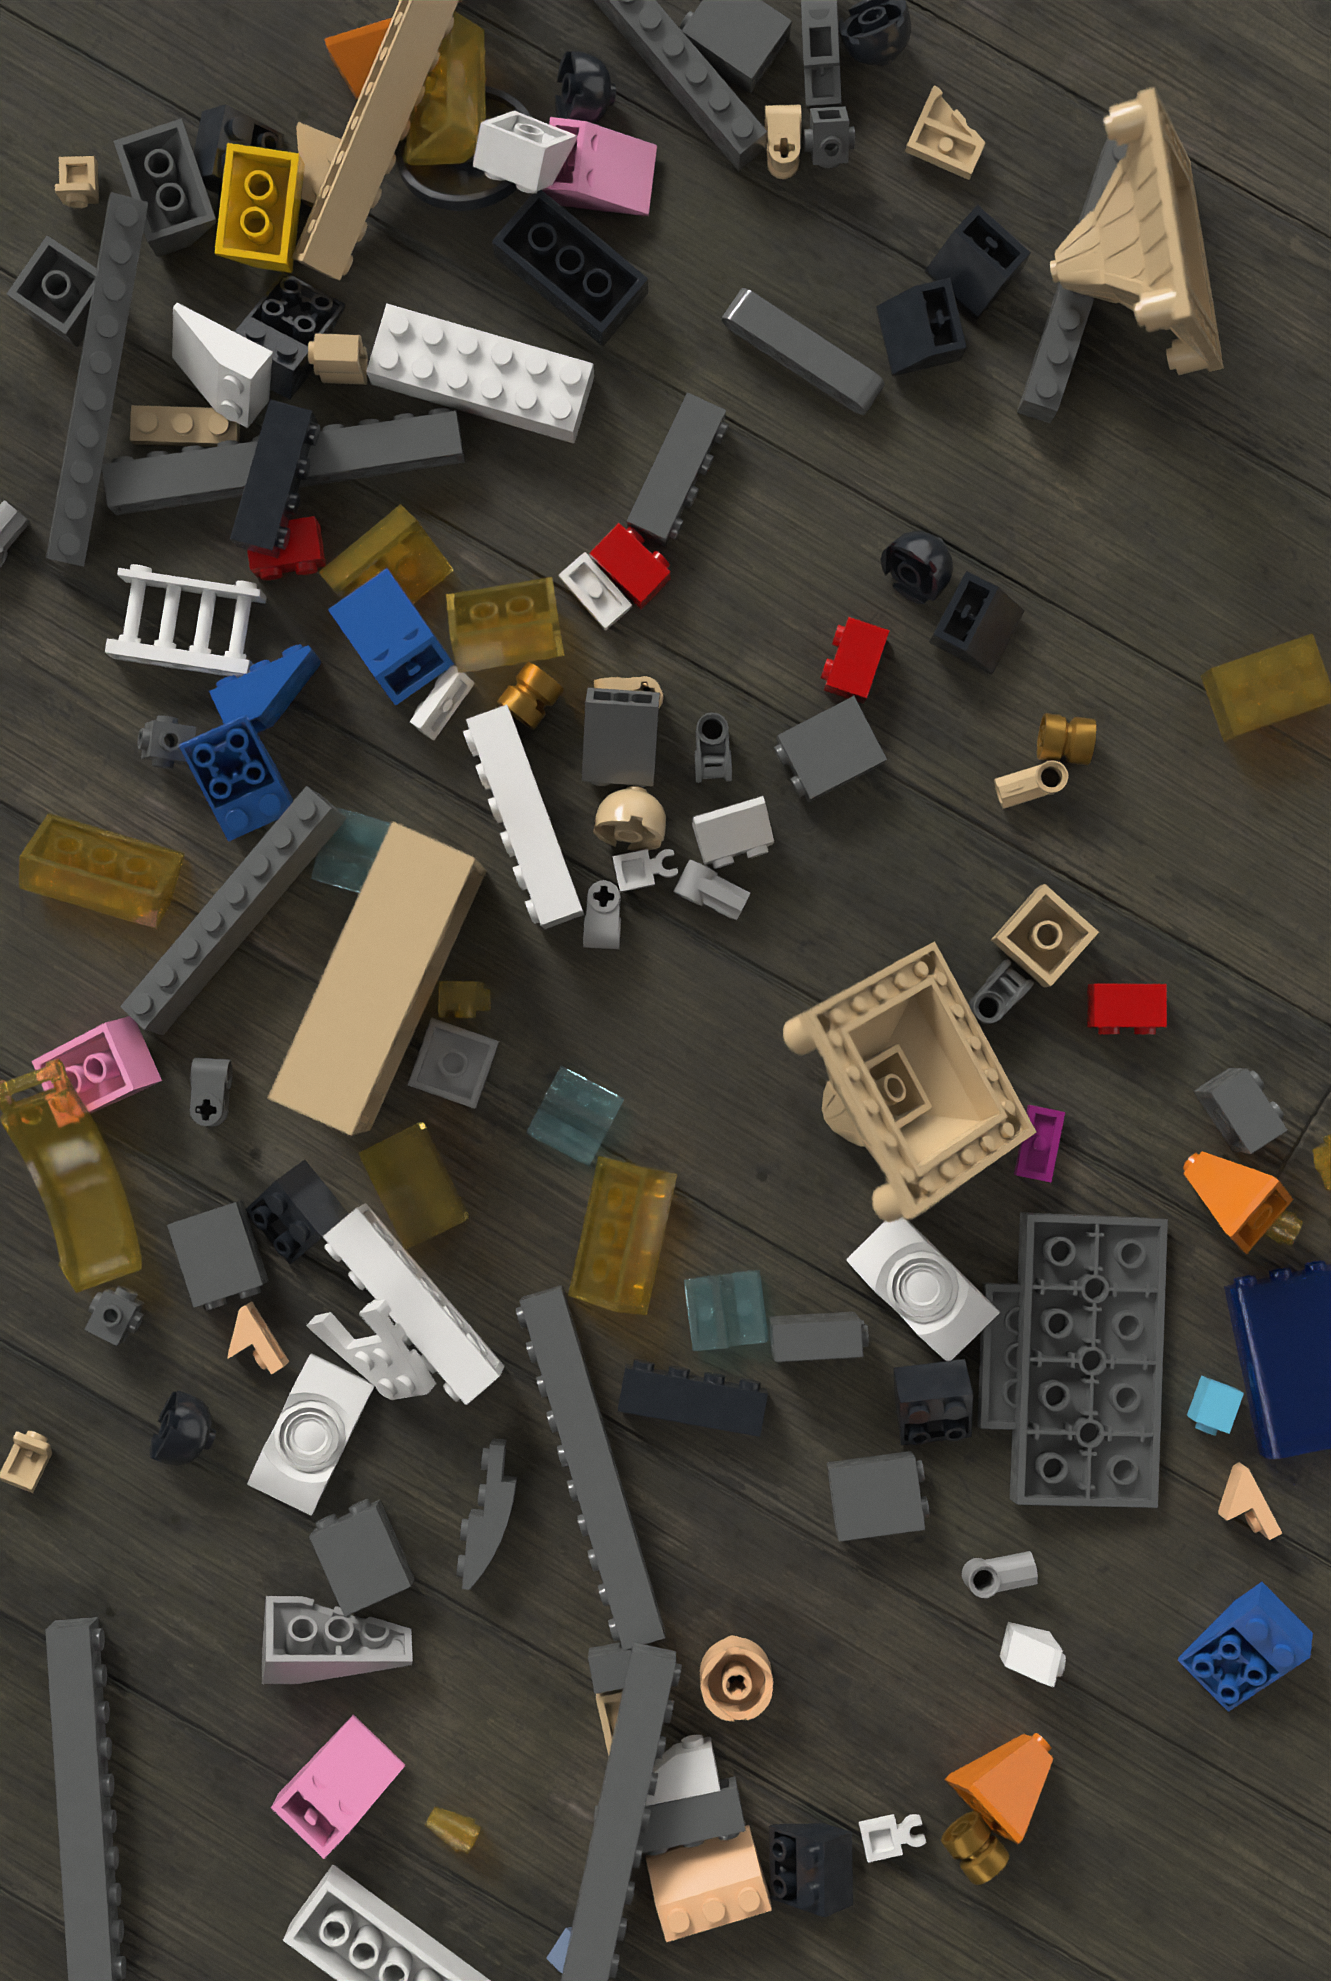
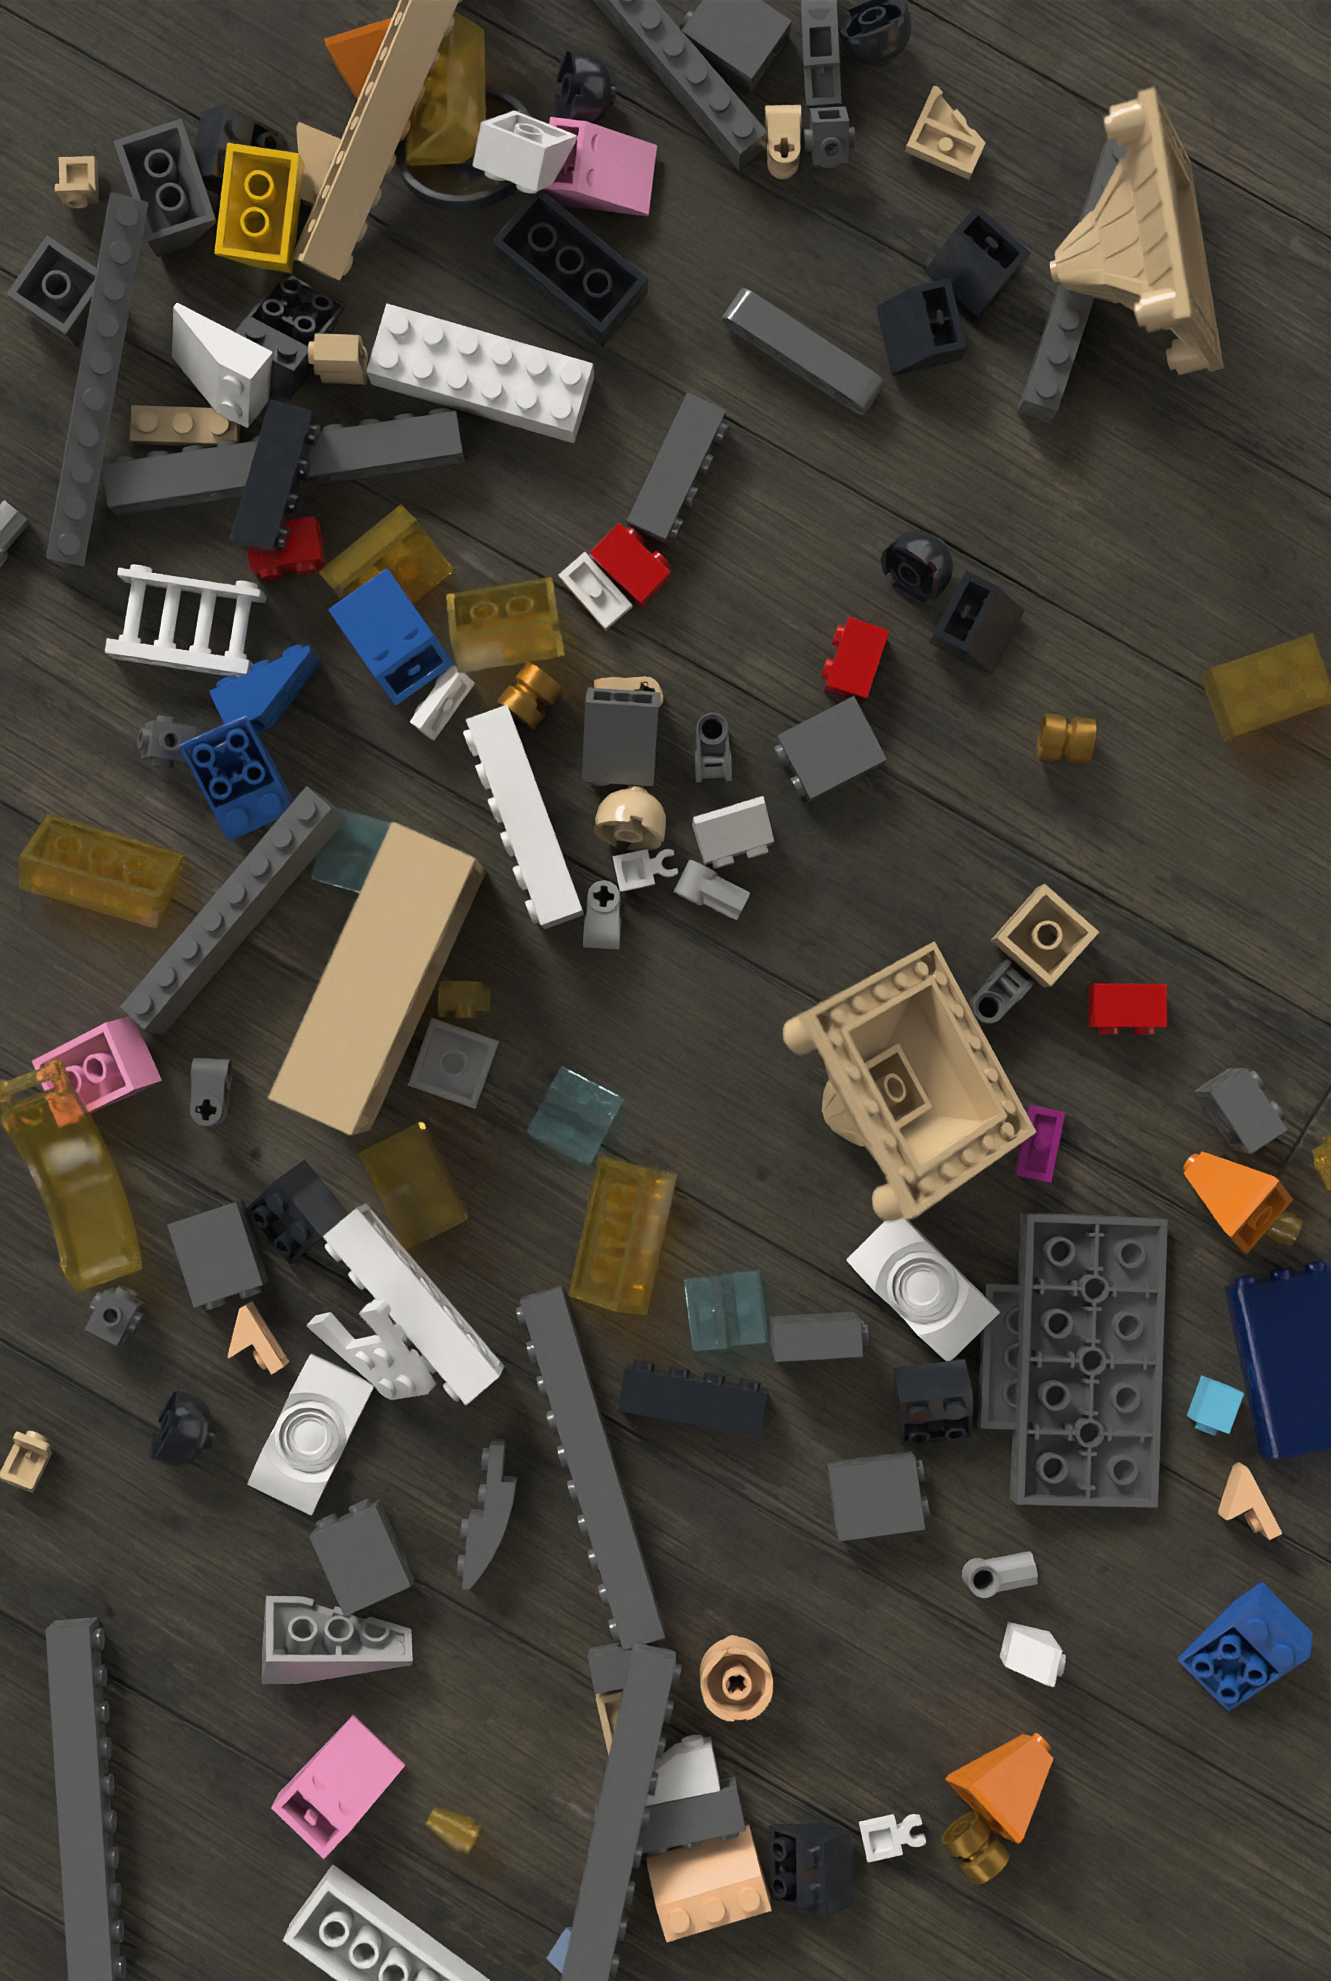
tan piece [994,760,1068,809] -> none

